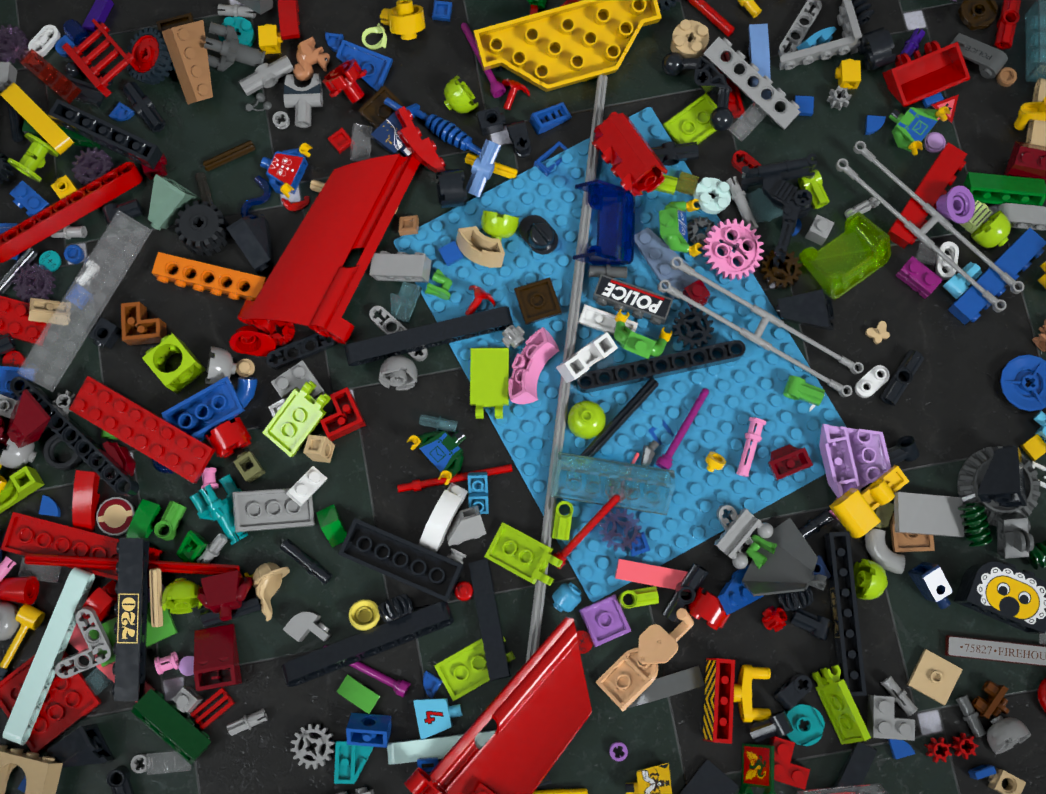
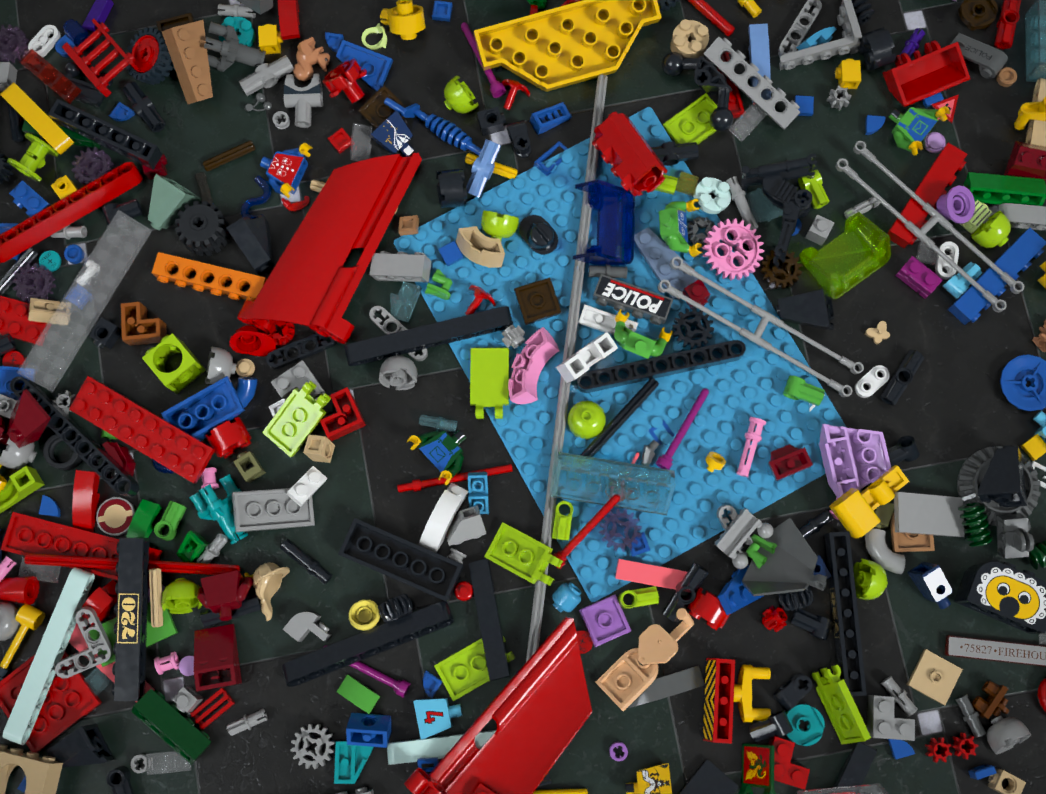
green slope [316,504,347,547] -> none
red slope [395,106,445,173] -> none
red beam [731,150,761,174] -> none

